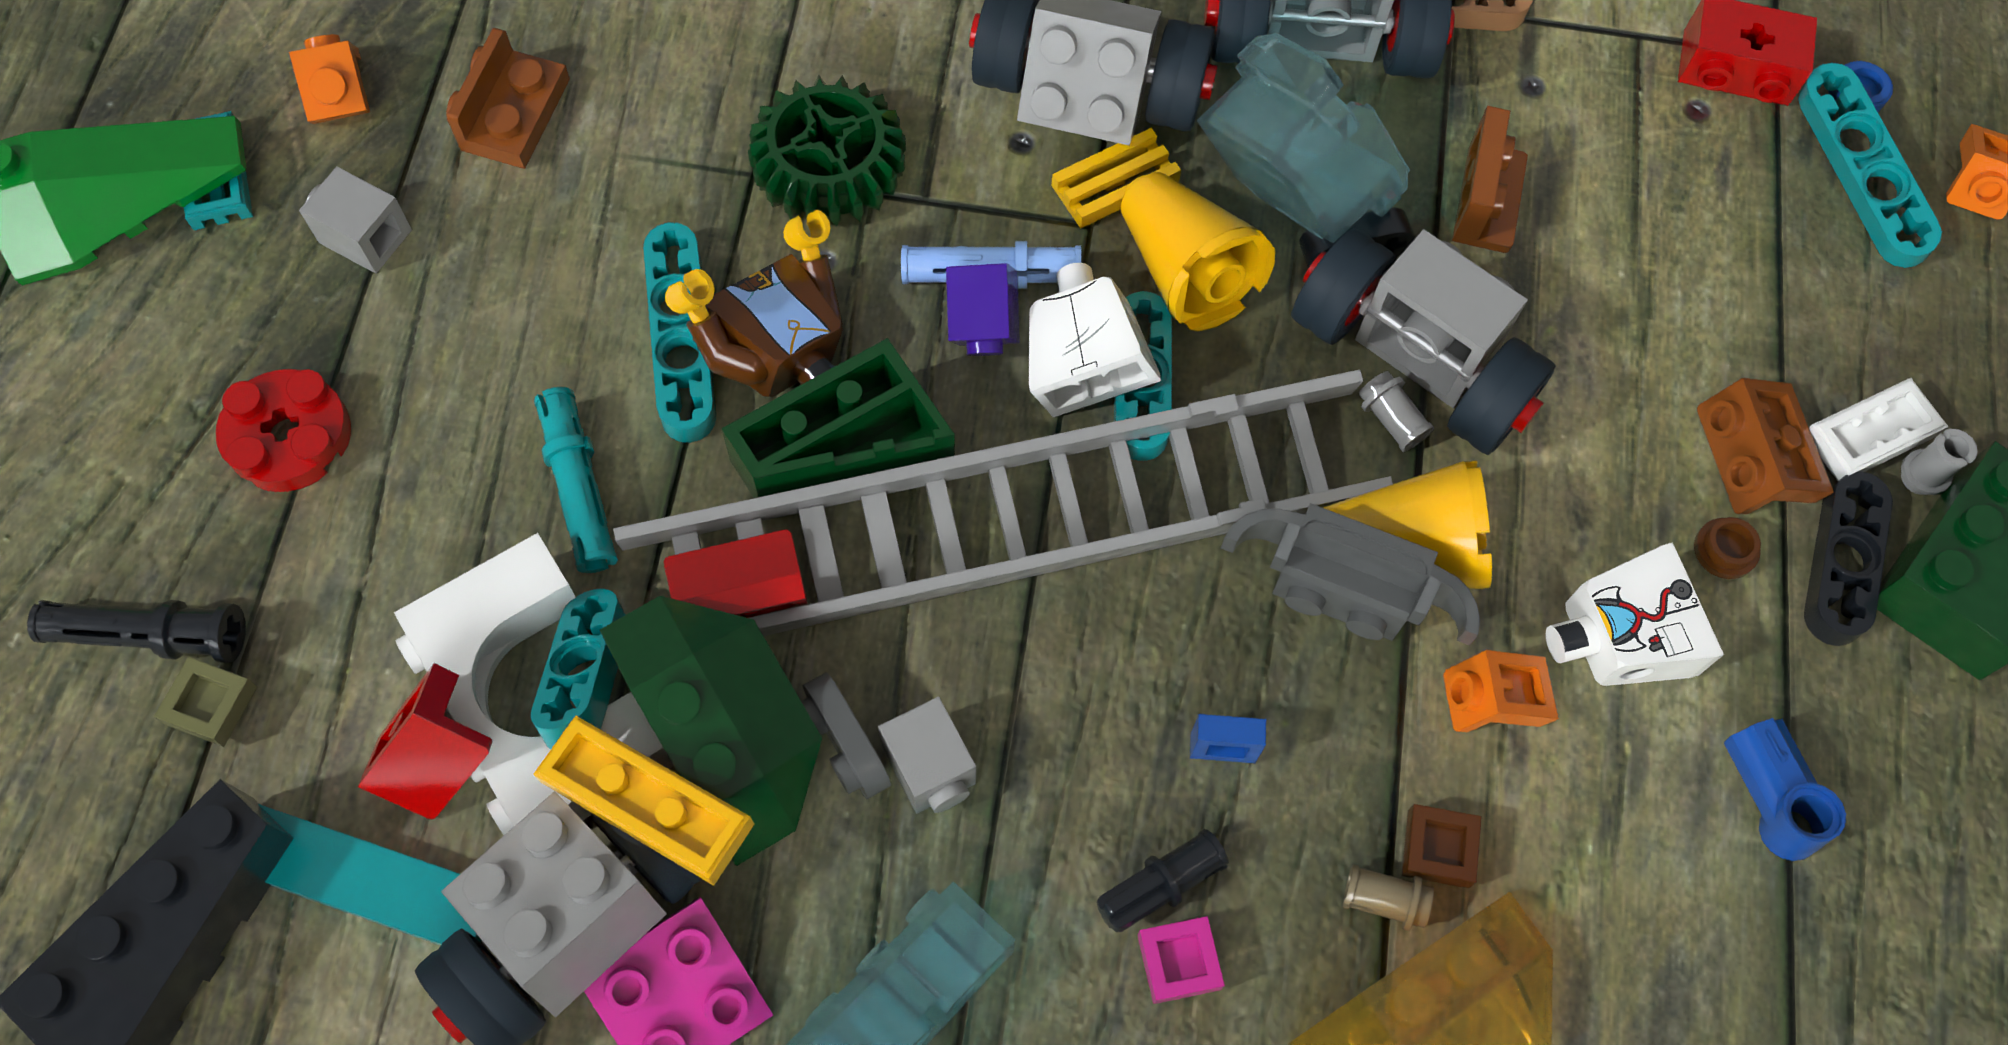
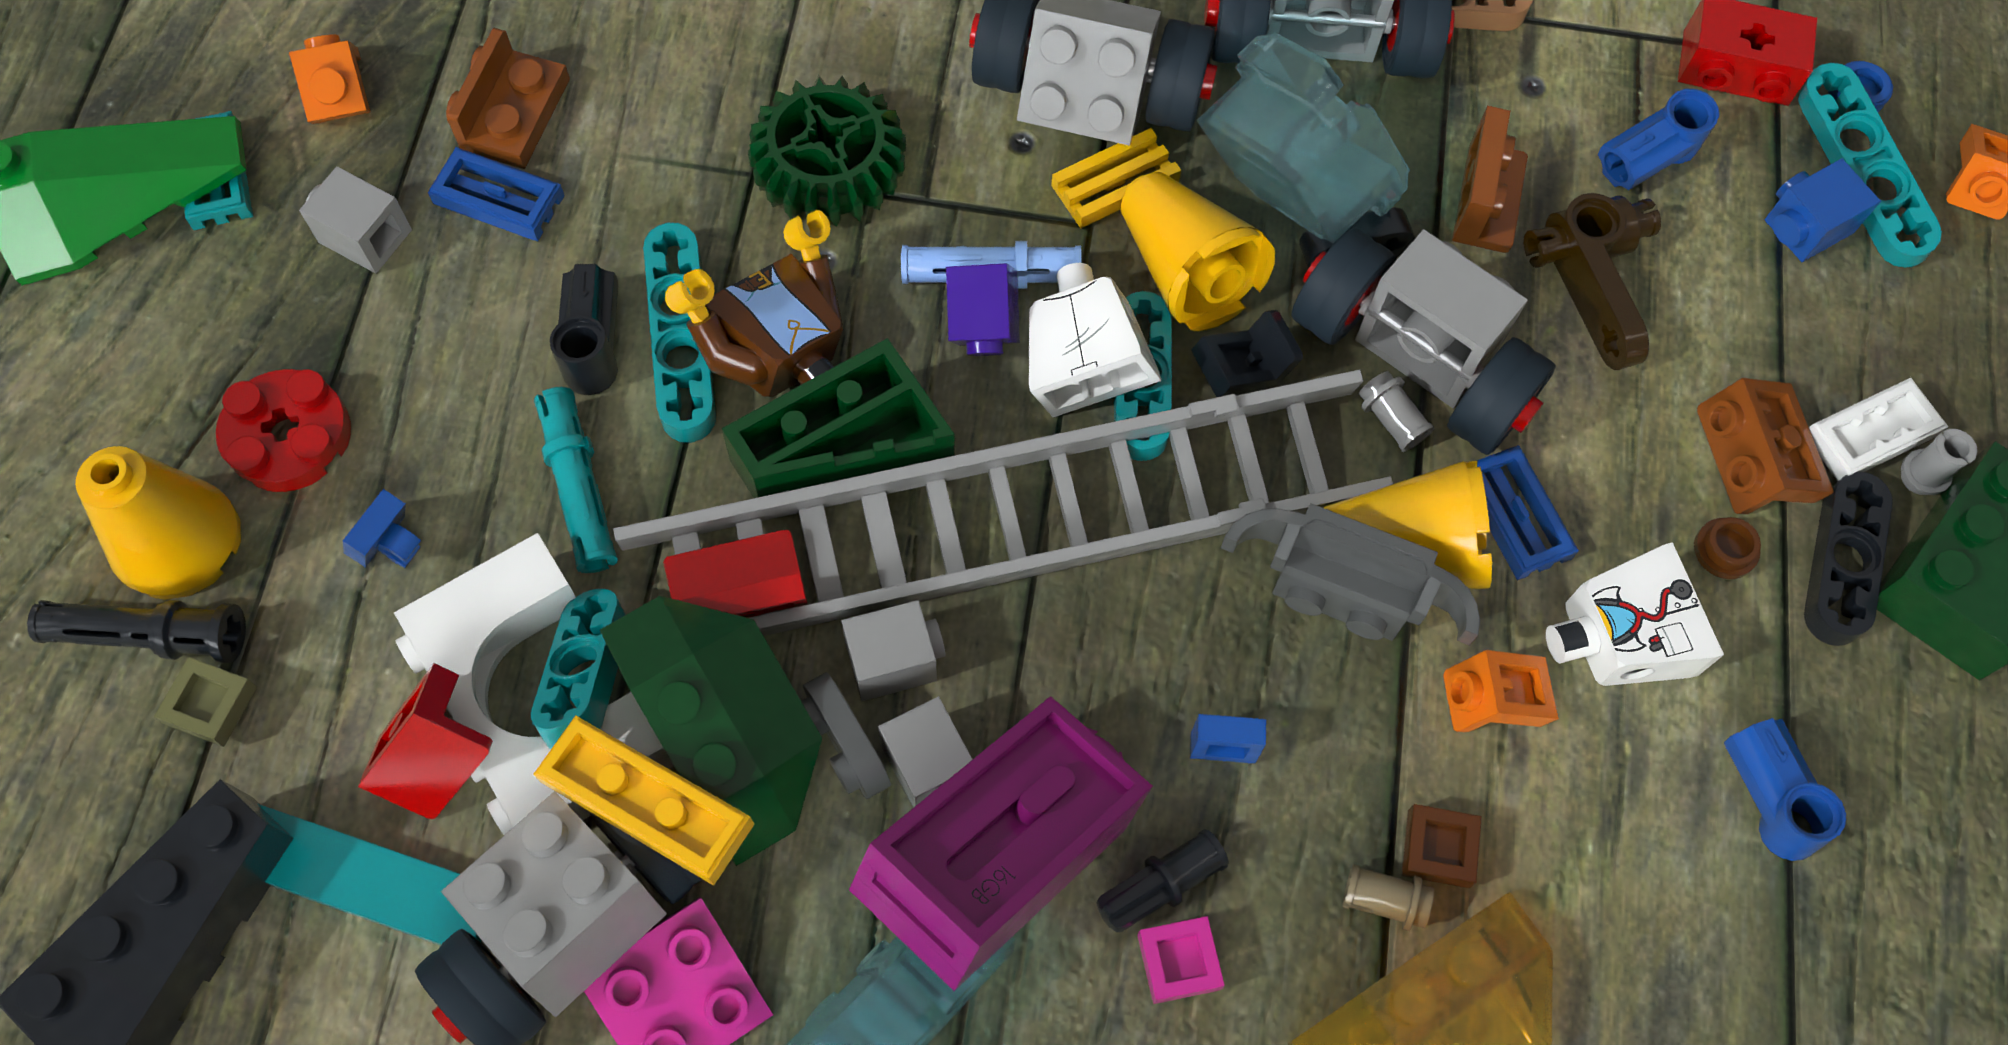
none -> yellow cone [75,446,241,600]
none -> blue tile [343,489,421,568]
none -> blue tile [428,147,565,242]
none -> black piece [550,264,618,395]
none -> light grey brick [841,600,946,702]
none -> magenta piece [849,696,1153,991]
none -> black bracket [1191,310,1303,397]
none -> blue tile [1477,445,1579,581]
none -> dark brown piece [1523,193,1661,370]
none -> blue piece [1598,89,1719,191]
none -> blue brick [1764,158,1881,263]

